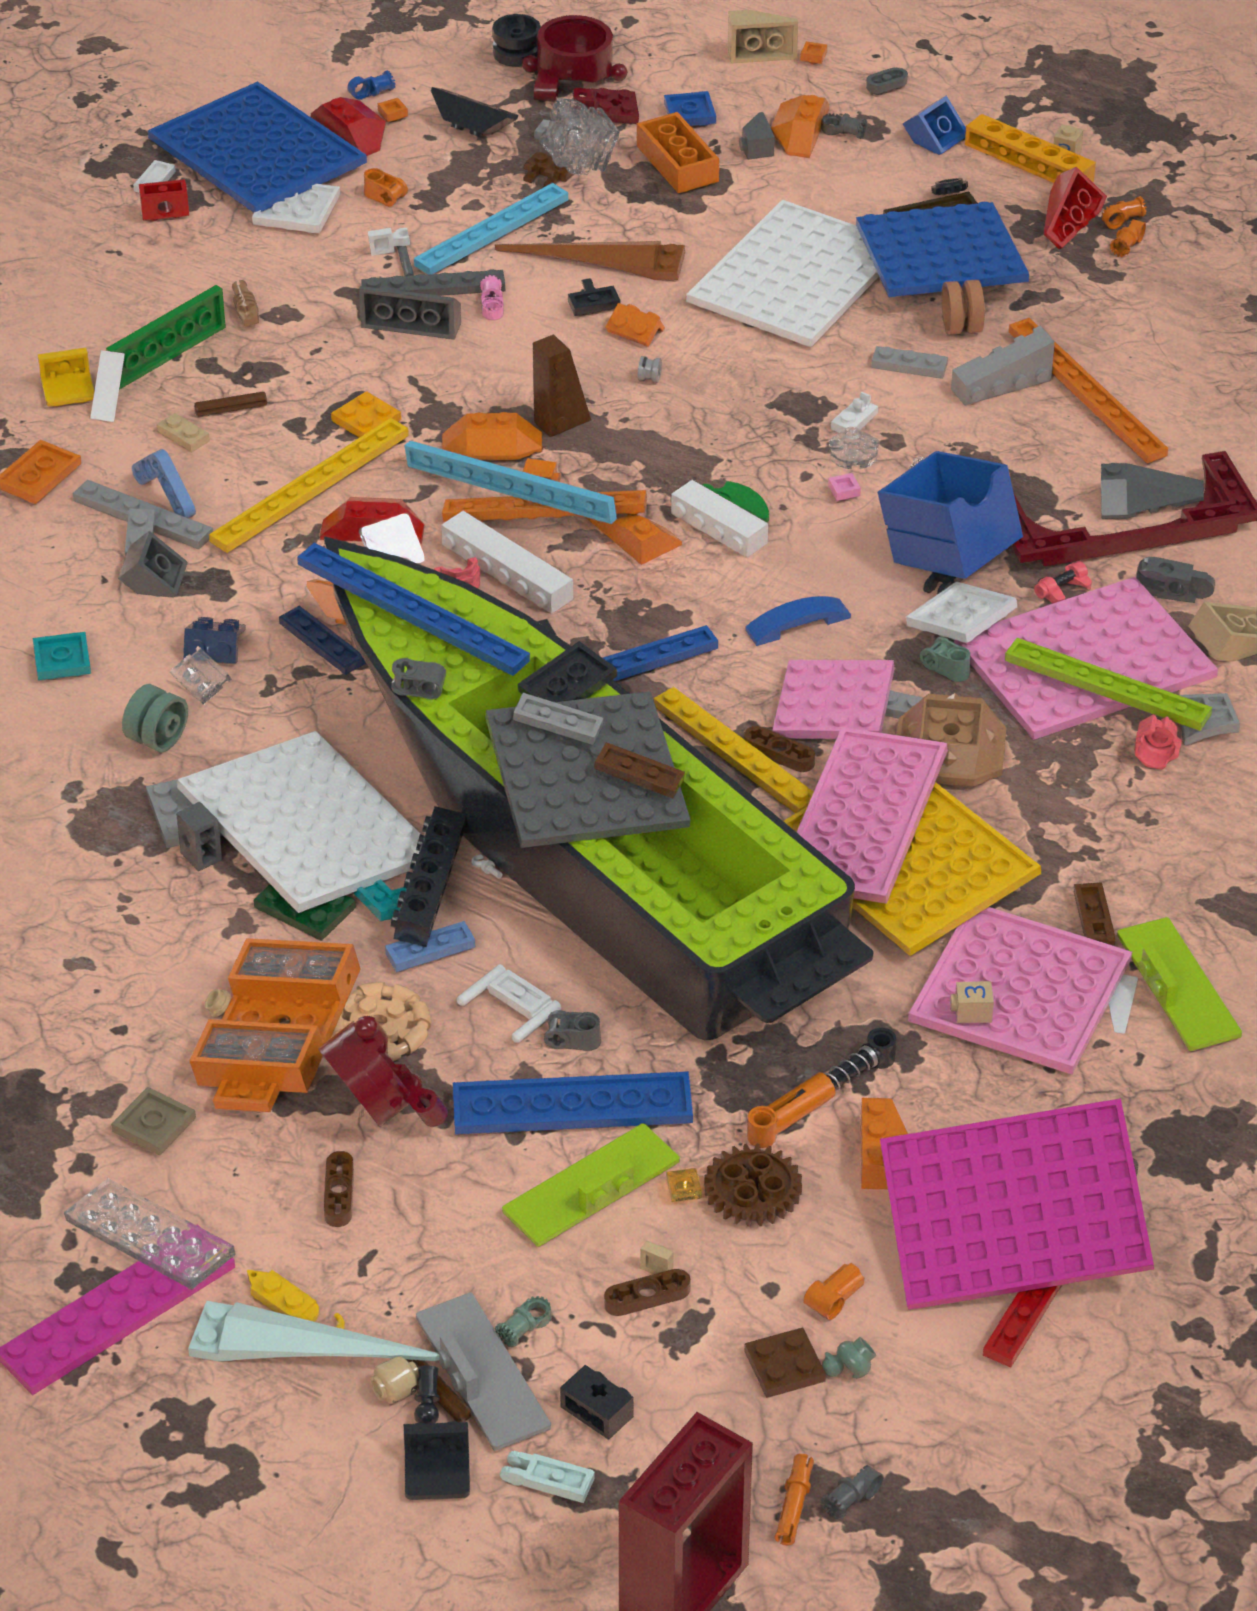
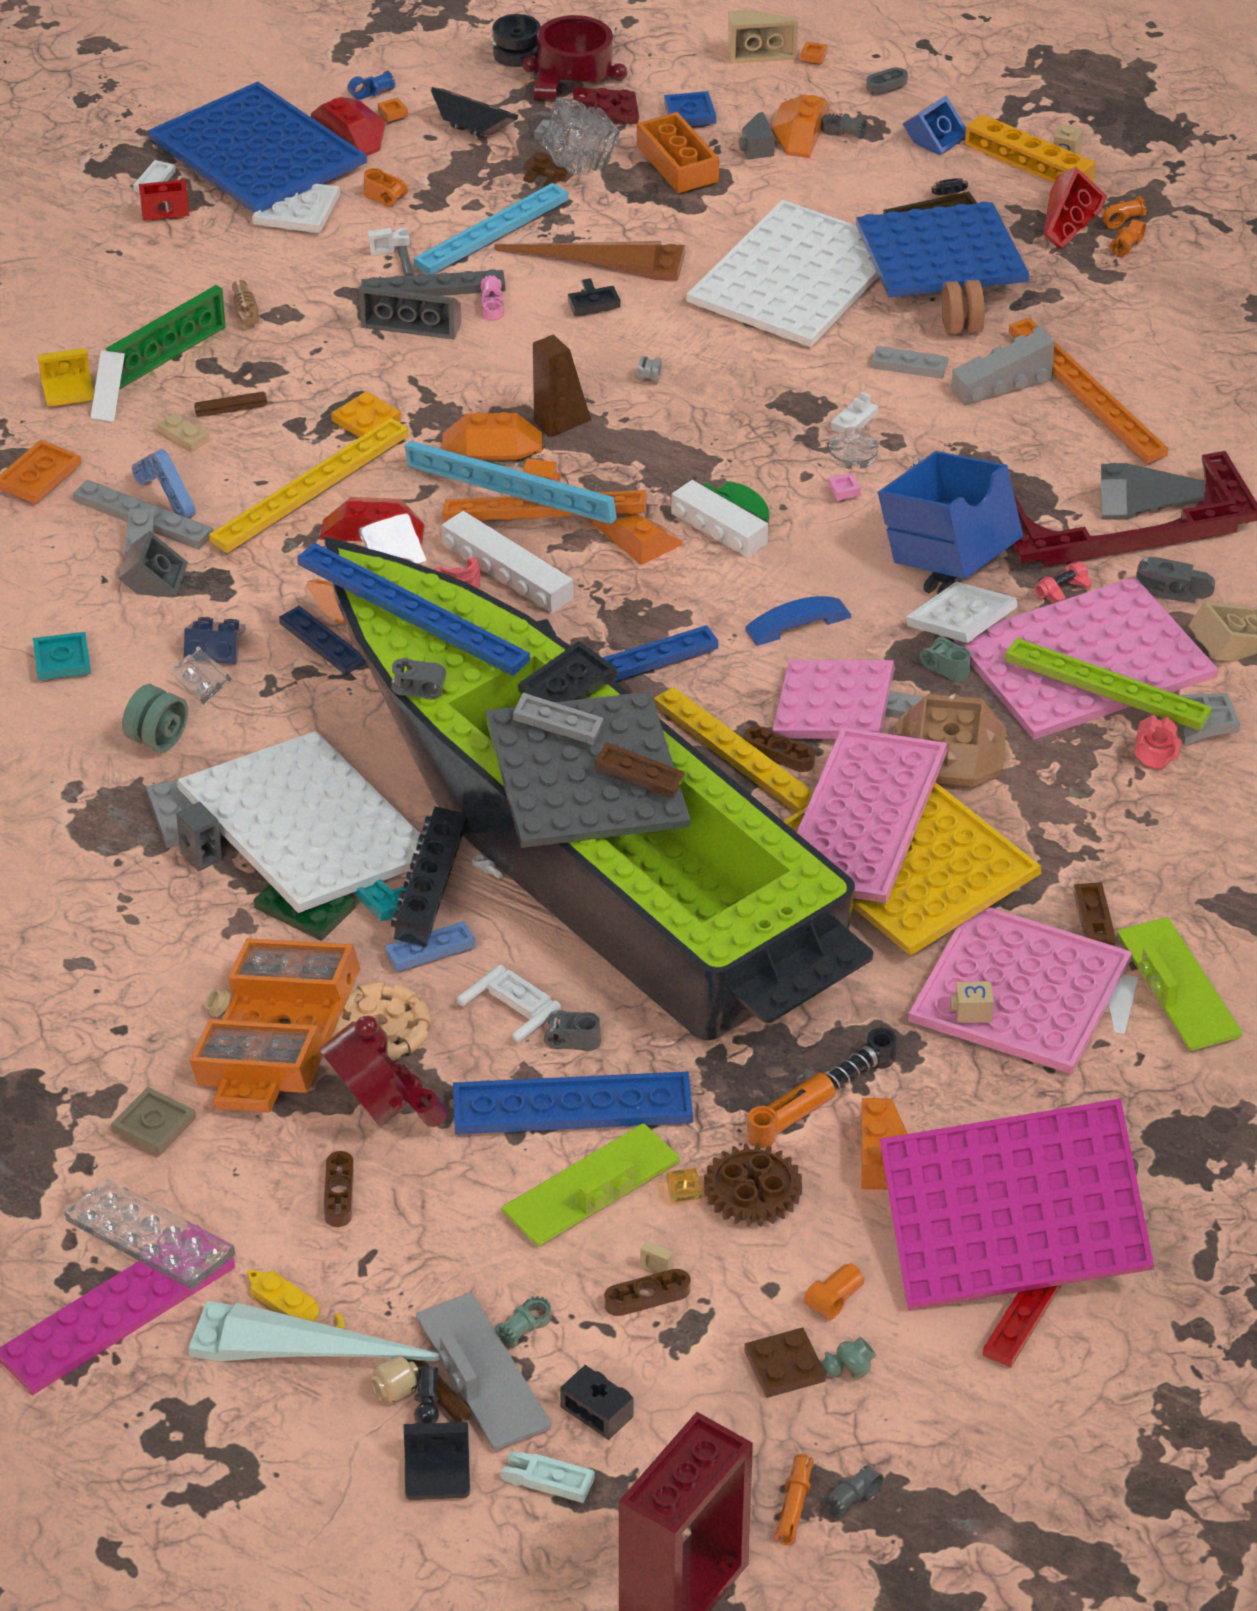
orange bracket [605,303,665,347] -> none

